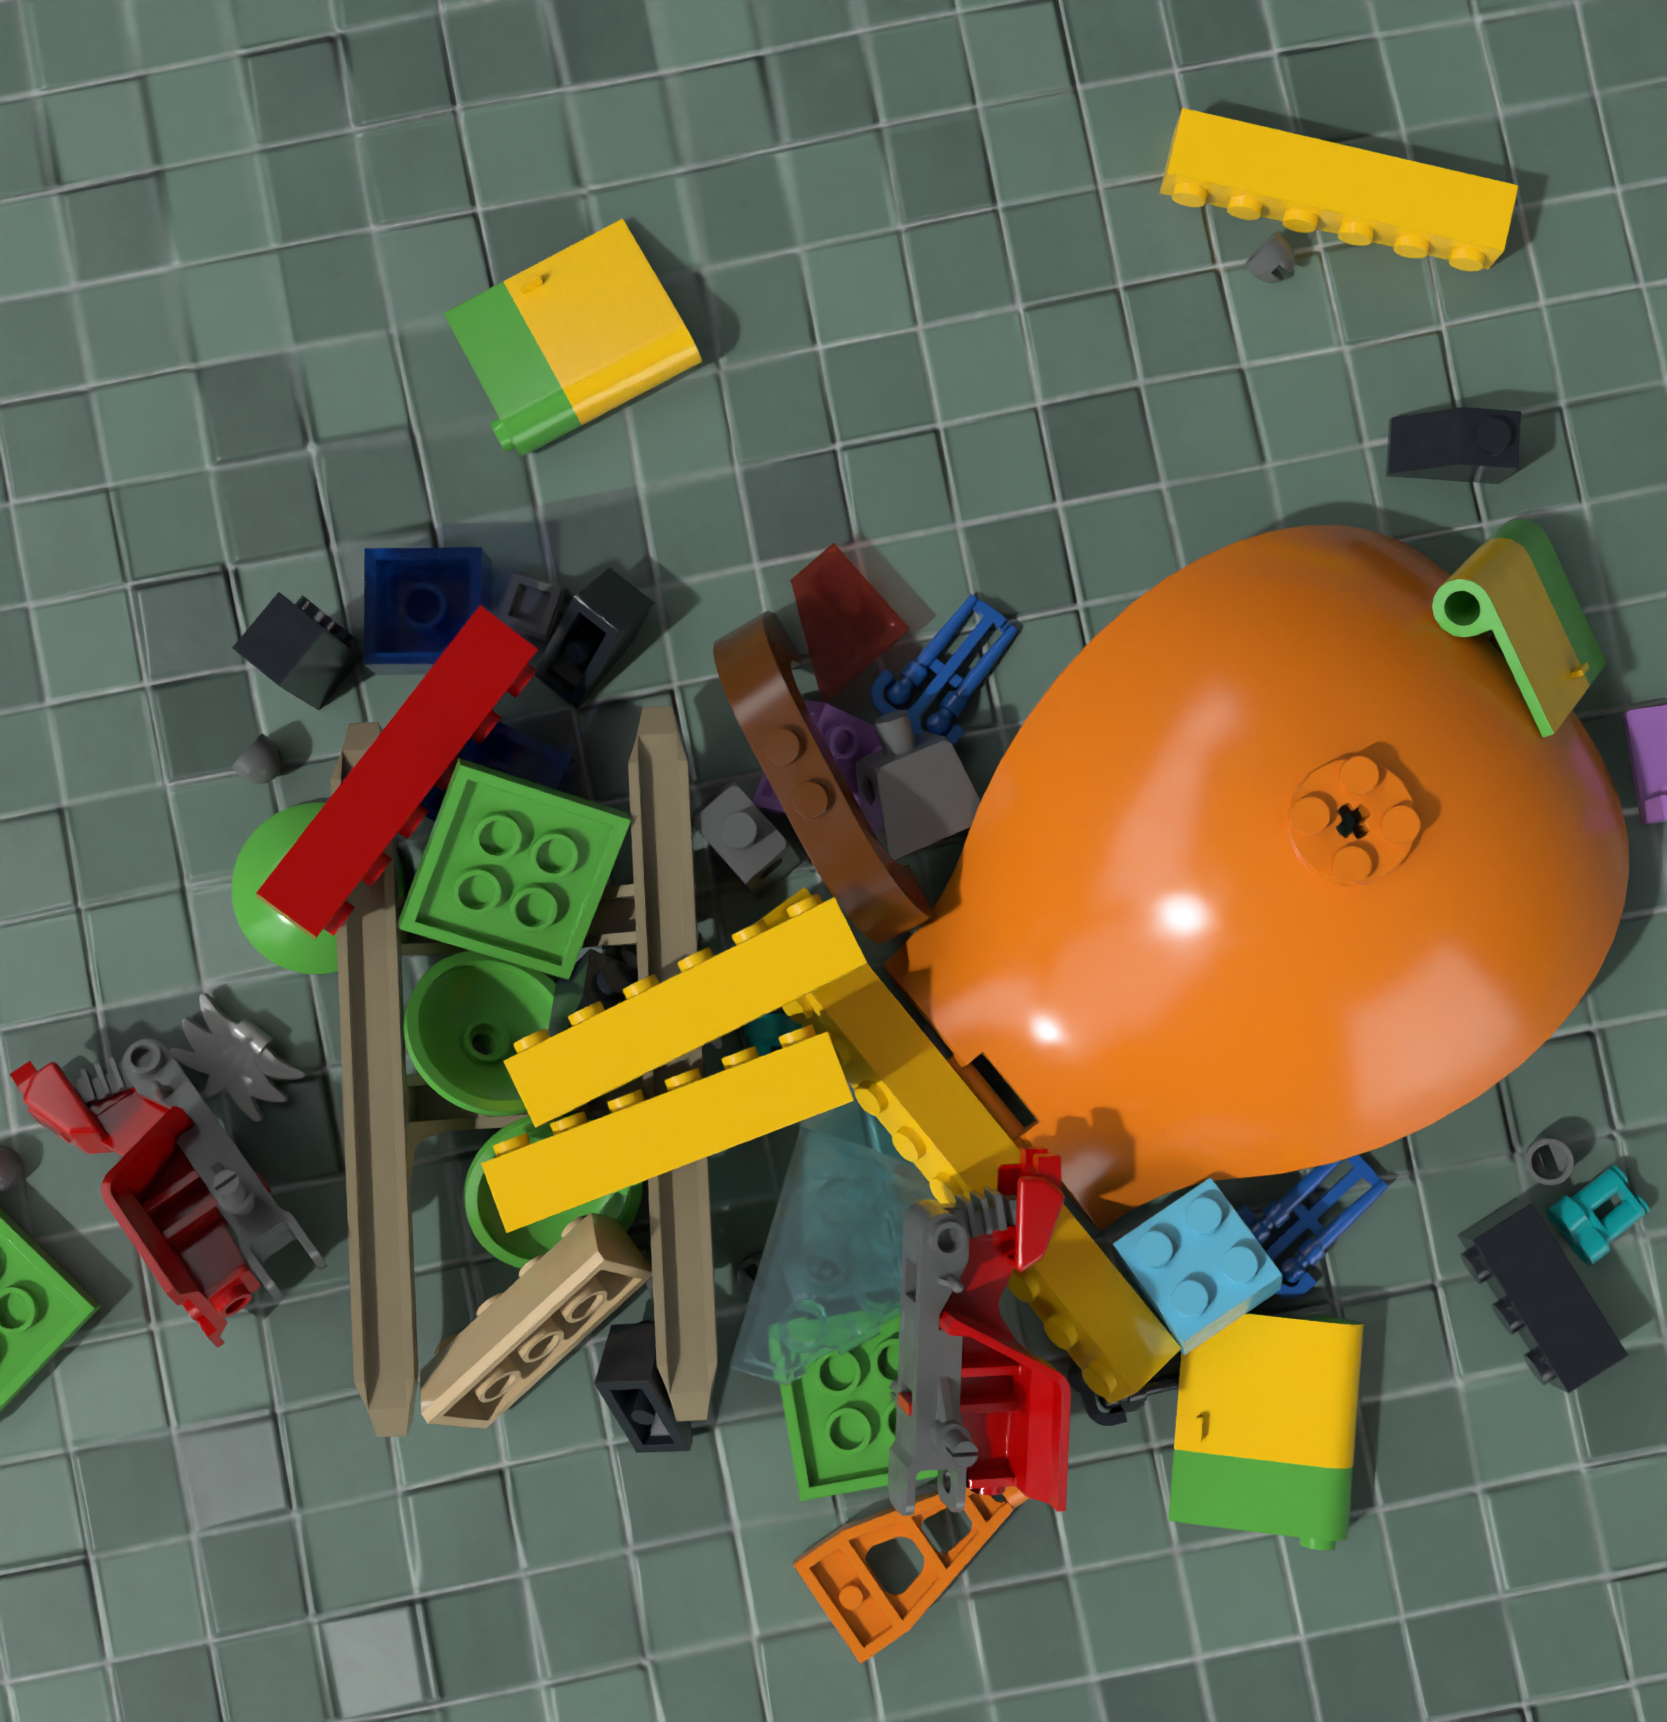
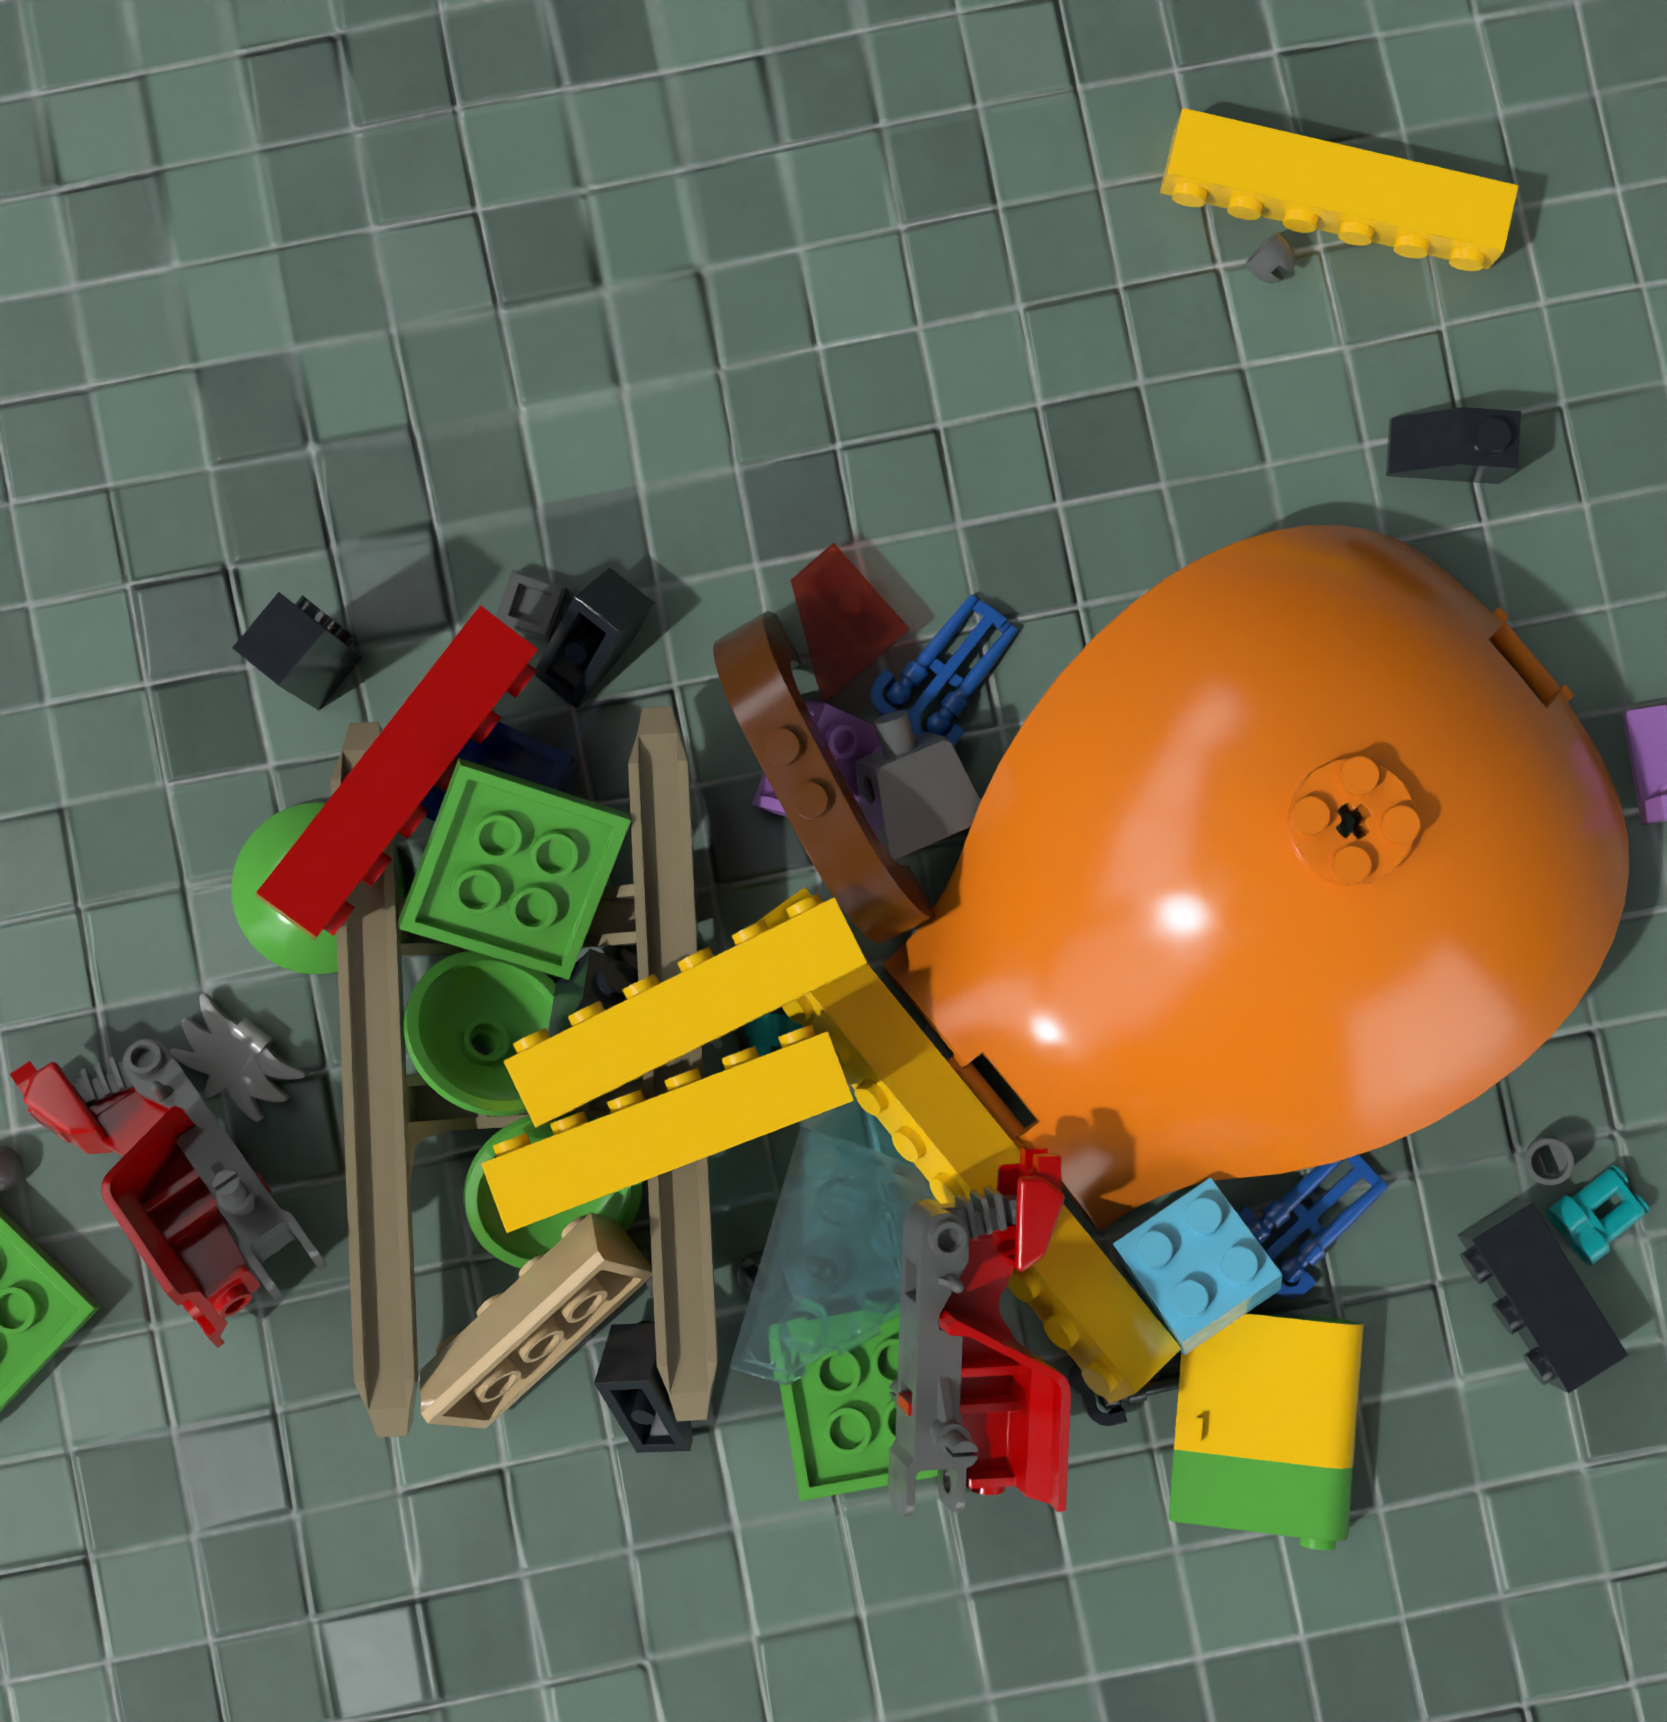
dark grey hinge [231,733,283,784] -> none
clear blue brick [364,547,492,675] -> none
yellow door [443,218,702,458] -> none
dark grey torso [691,780,801,899] -> none
orange plate [793,1486,1029,1664] -> none
door [1432,518,1607,738] -> none

